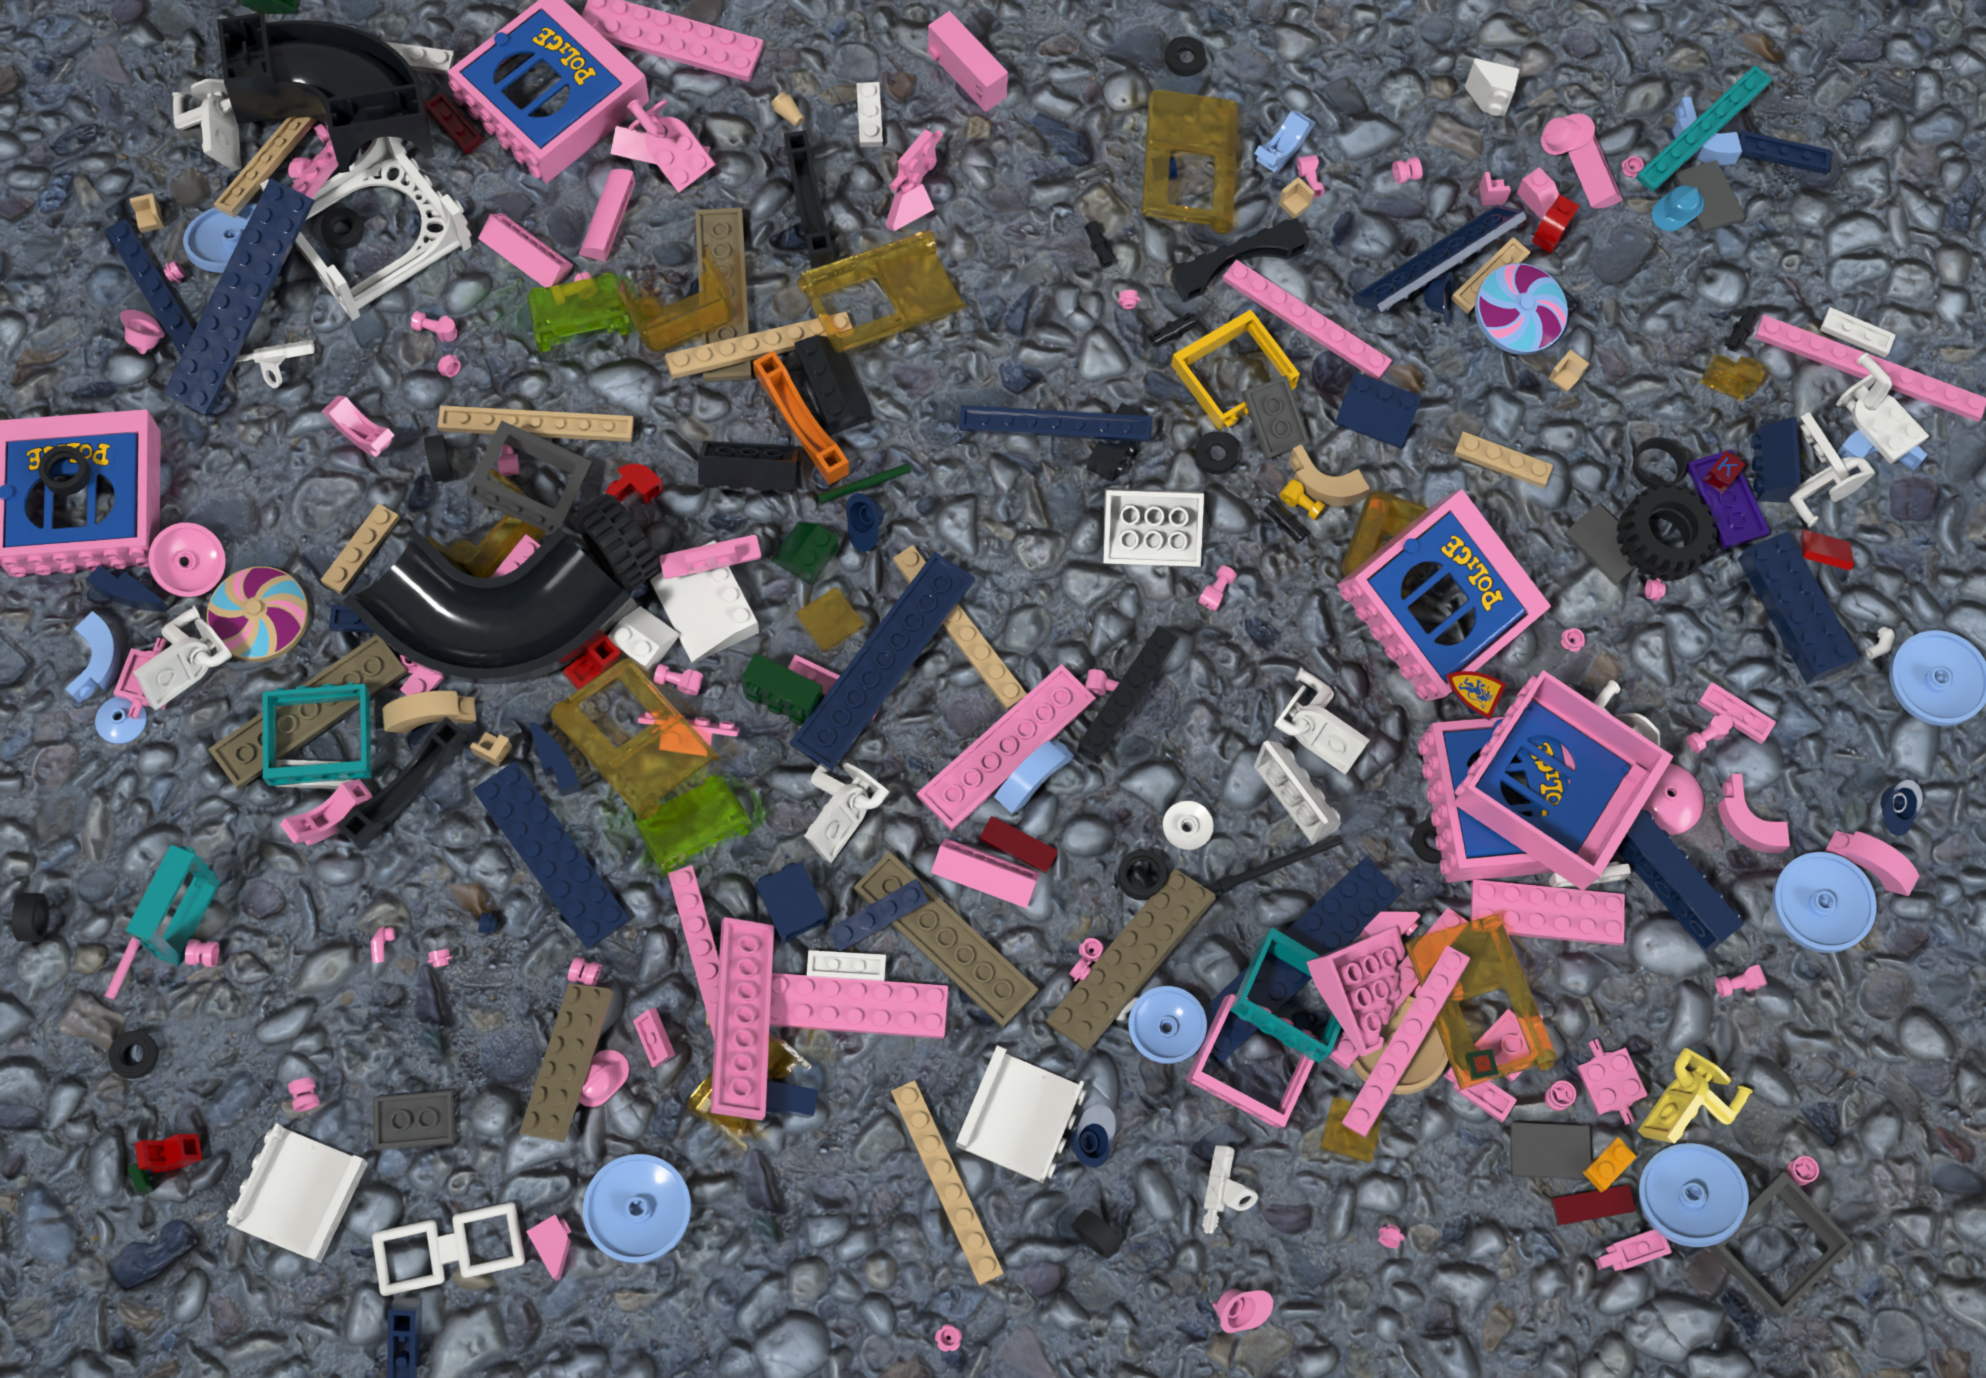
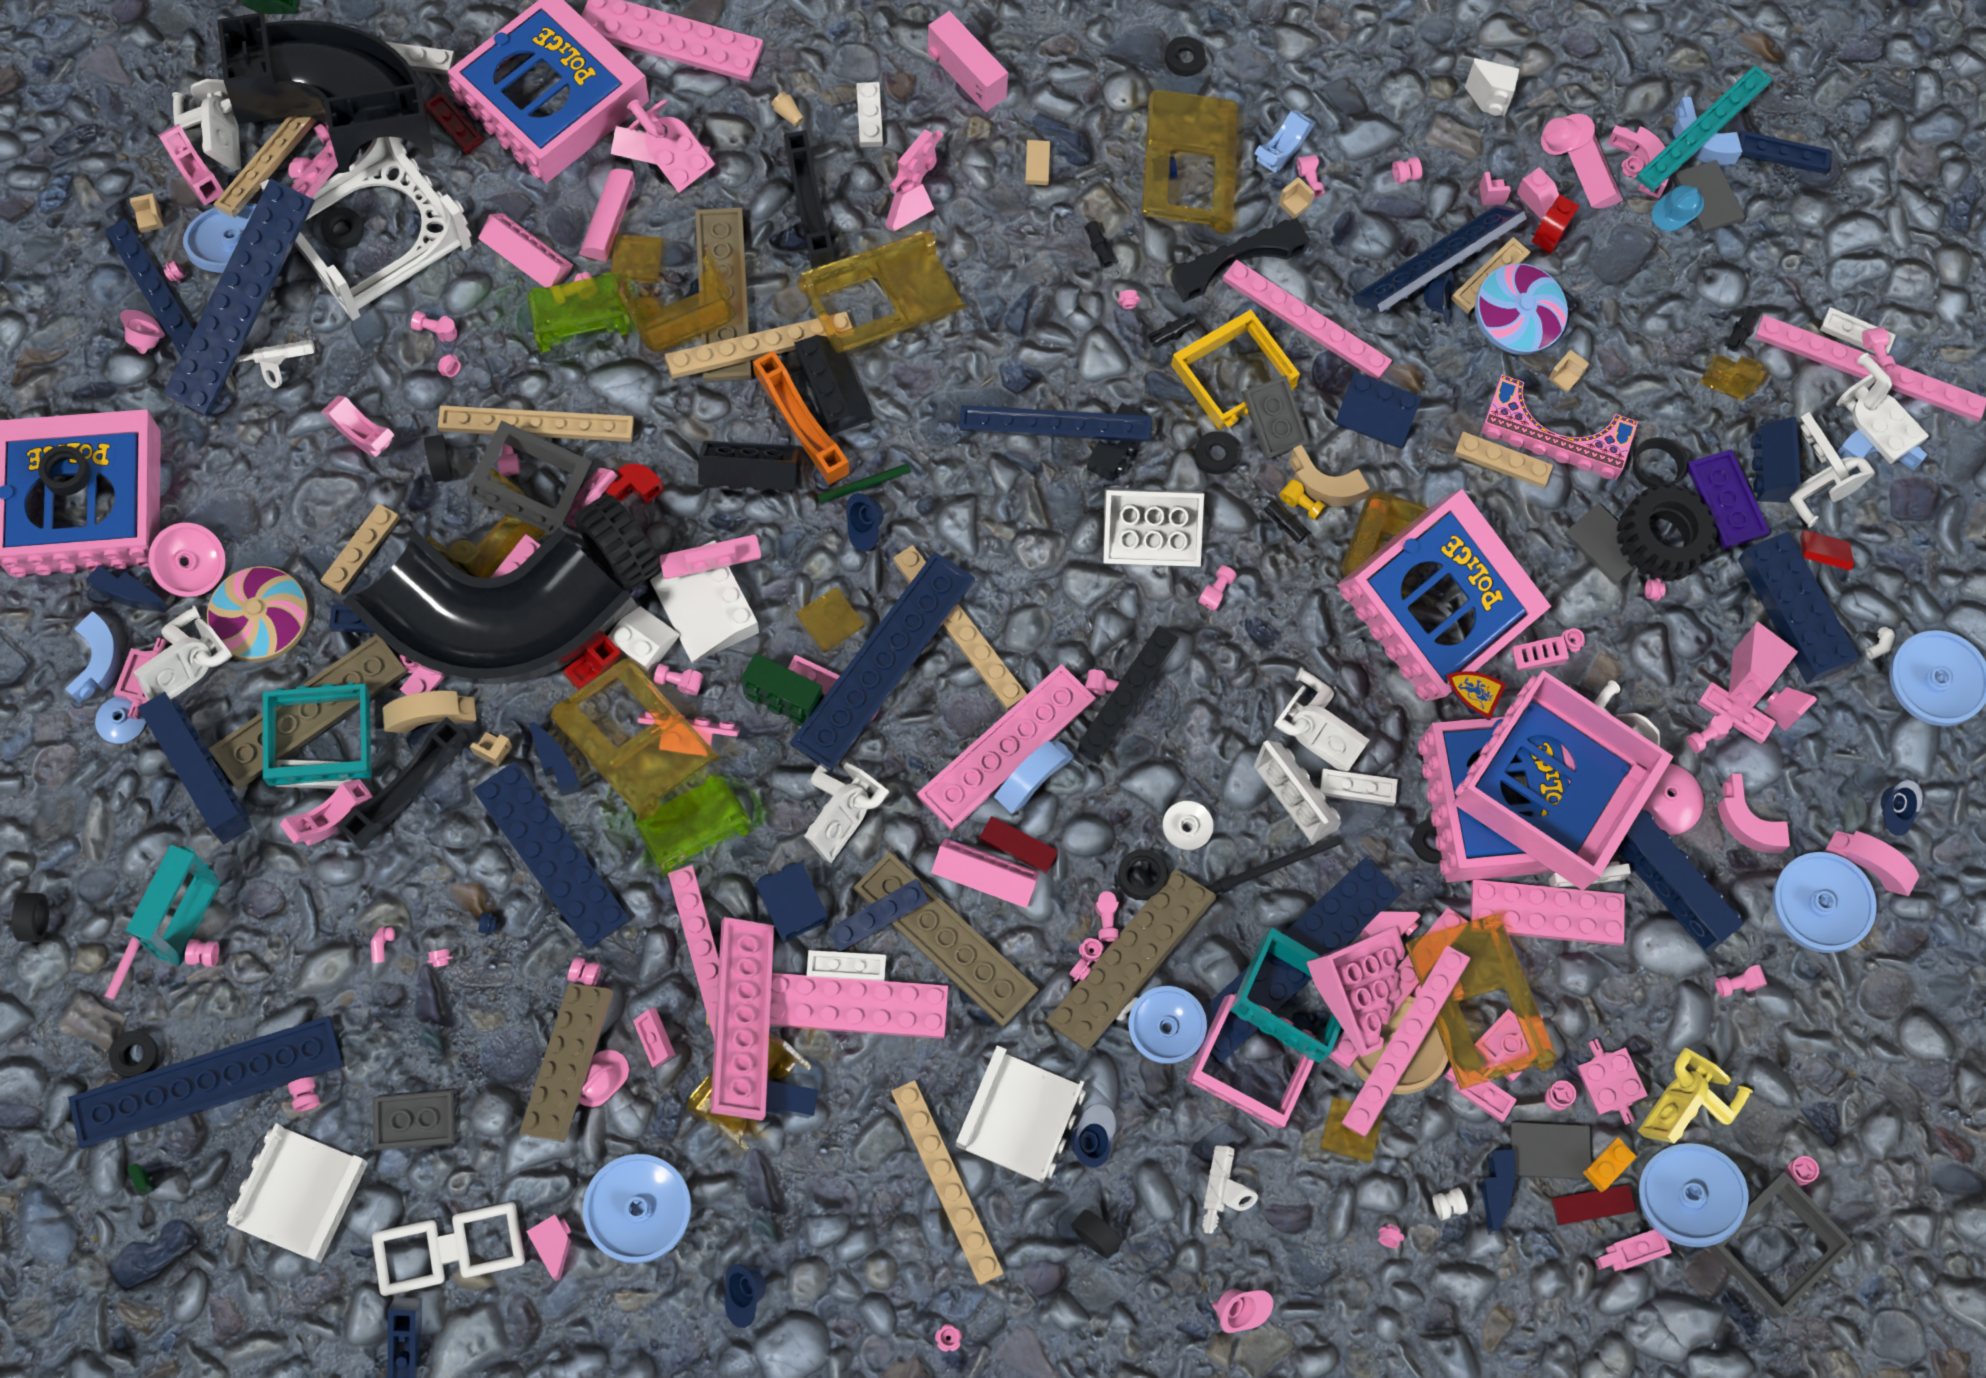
red brick [135,1134,202,1173] -> none
dark green slope [771,522,839,586] -> none
tile [1465,1049,1499,1081] -> none
dark red brick [1703,451,1746,494] -> none
none -> dark blue plate [68,1016,344,1149]
none -> dark blue brick [137,692,251,845]
none -> bright pink arch [158,124,224,205]
none -> bright pink hinge [565,467,617,528]
none -> clear yellow tile [610,234,663,283]
none -> dark blue piece [725,1263,766,1328]
none -> tan tile [1025,140,1050,185]
none -> bright pink leg [1095,891,1119,942]
none -> white plate [1320,769,1398,806]
none -> white wheel [1432,1187,1468,1221]
none -> arch [1480,375,1638,480]
none -> dark blue slope [1481,1149,1515,1235]
none -> bright pink slope [1512,636,1569,671]
none -> bright pink arch [1607,125,1669,198]
none -> bright pink slope [1728,621,1798,712]
none -> bright pink slope [1764,687,1817,731]
none -> bright pink leg [1862,327,1896,371]

